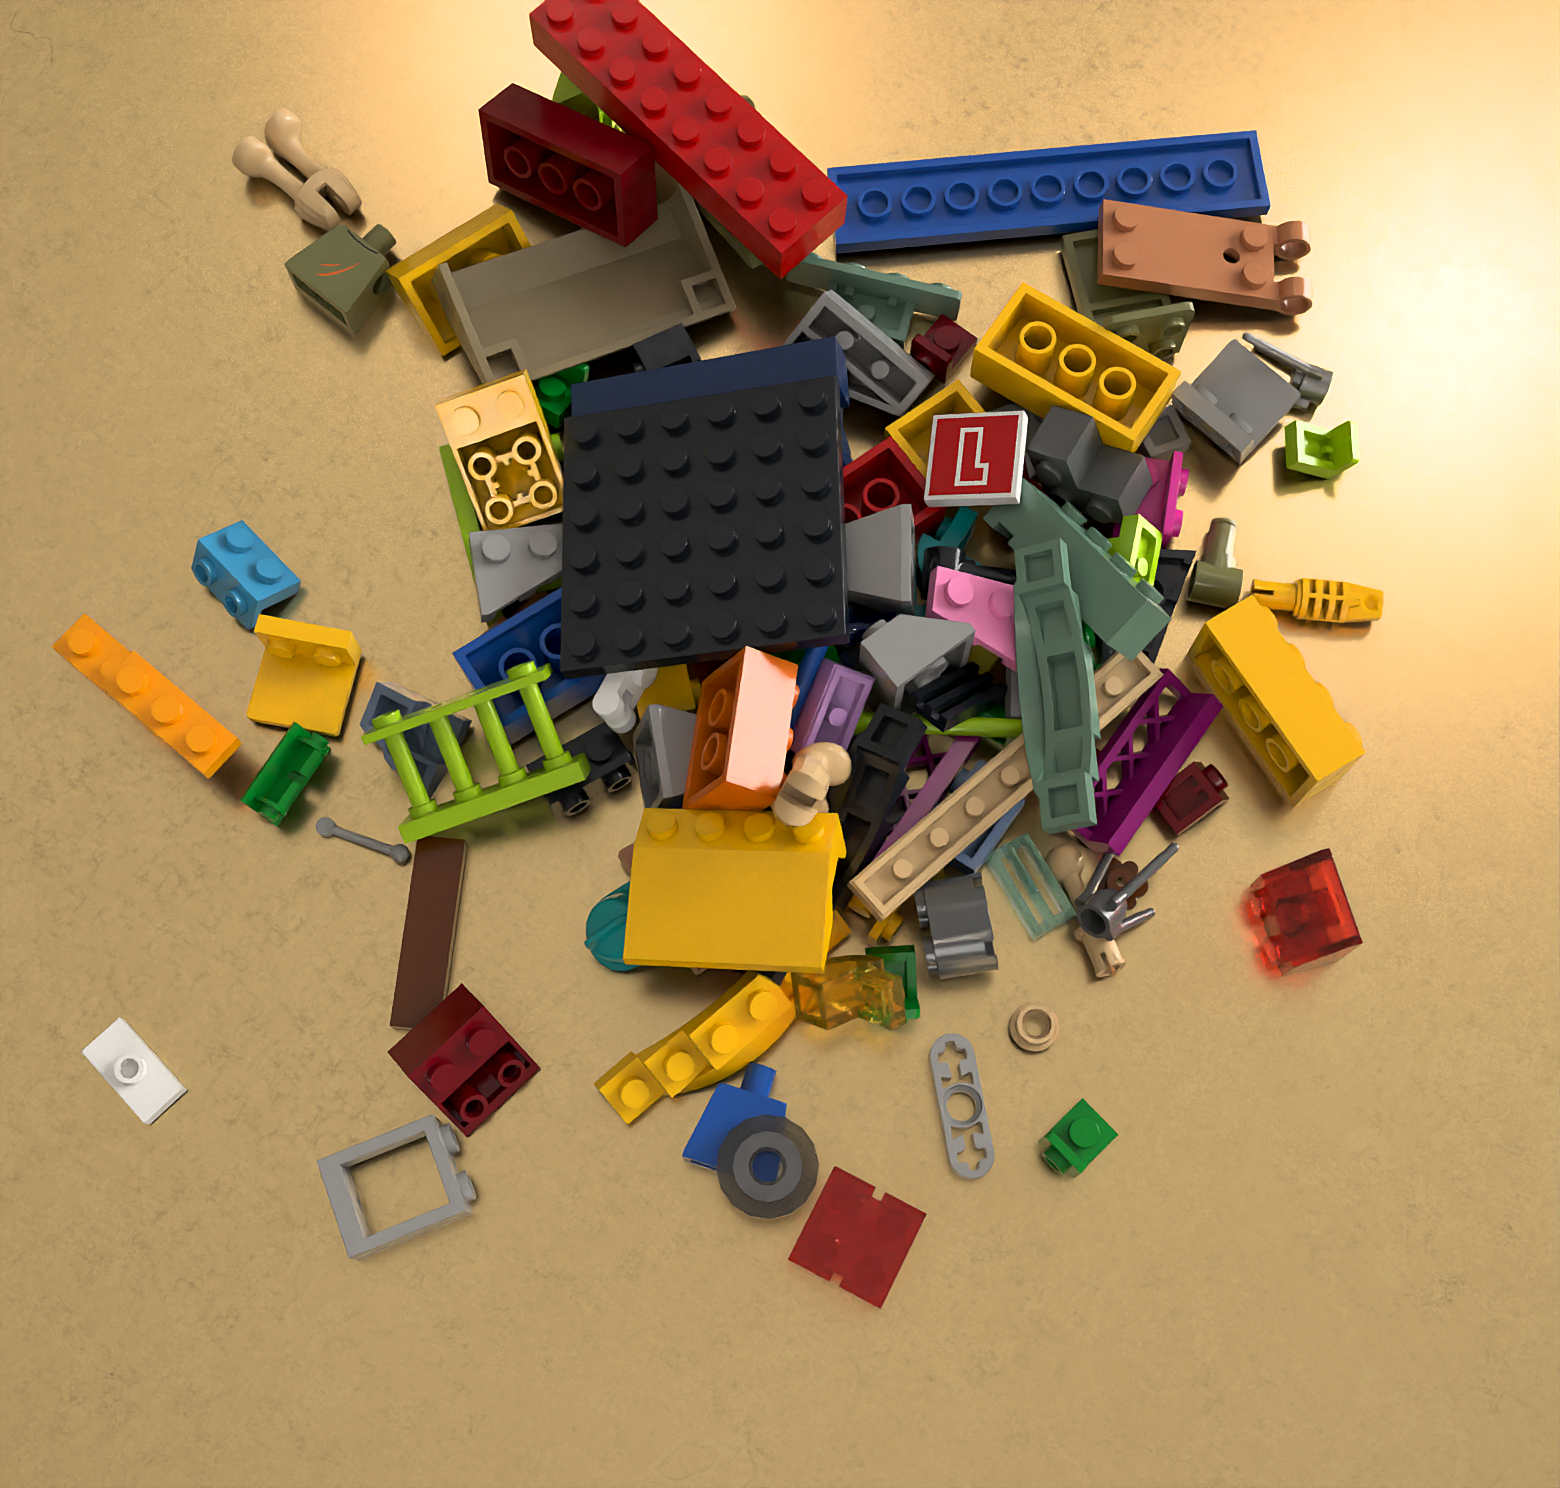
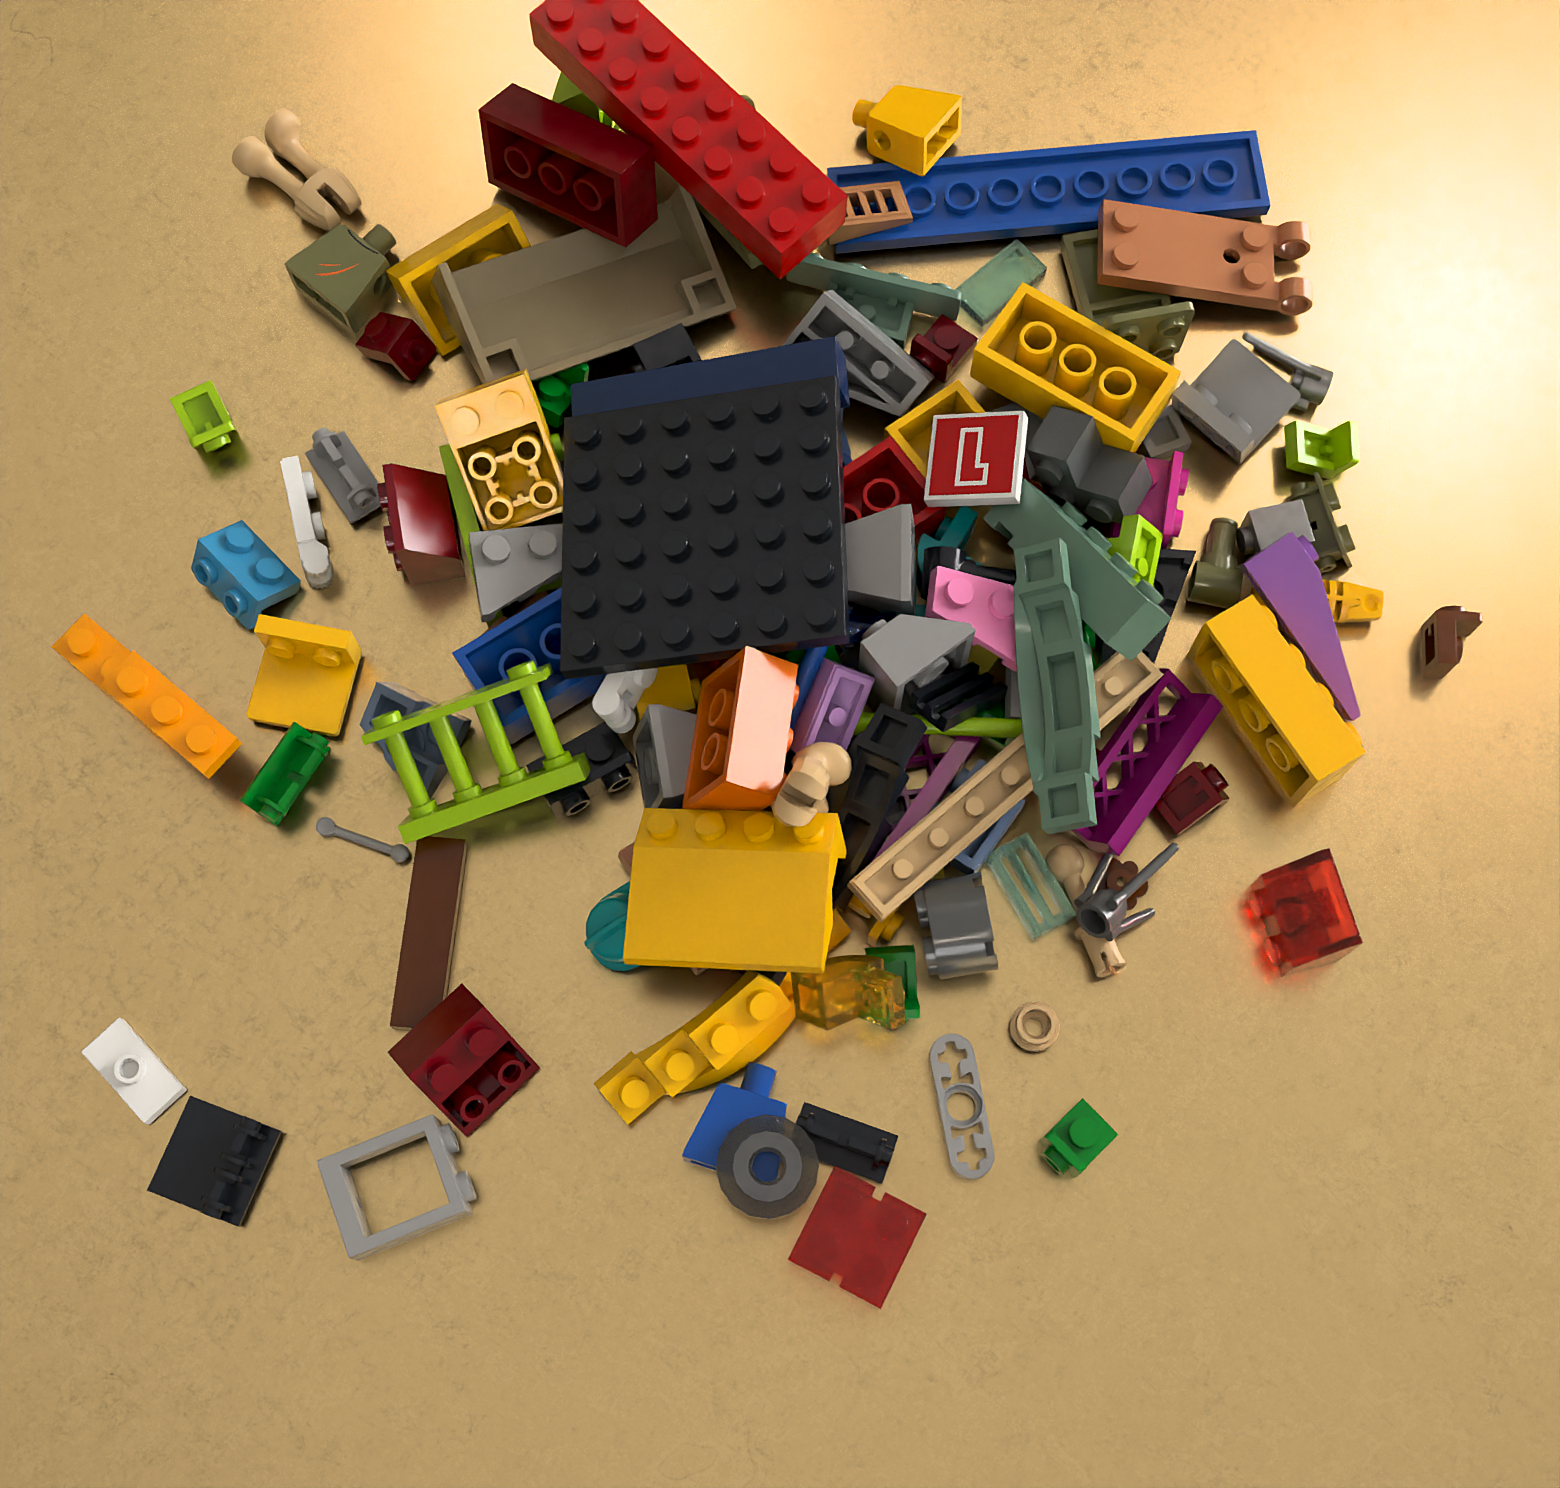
none -> black hinge [147,1096,282,1227]
none -> lime bracket [169,380,237,453]
none -> white hinge [280,456,334,589]
none -> light grey hinge [305,428,381,524]
none -> dark red bracket [355,311,436,381]
none -> dark red slope [377,463,466,586]
none -> black hinge [791,1102,898,1184]
none -> medium nougat slope [827,181,913,245]
none -> yellow torso [852,85,962,176]
none -> clear light blue tile [955,239,1047,327]
none -> flat silver brick [1236,499,1315,559]
none -> medium lavender slope [1239,531,1361,721]
none -> olive hinge [1288,472,1356,573]
none -> reddish brown bracket [1421,605,1483,679]

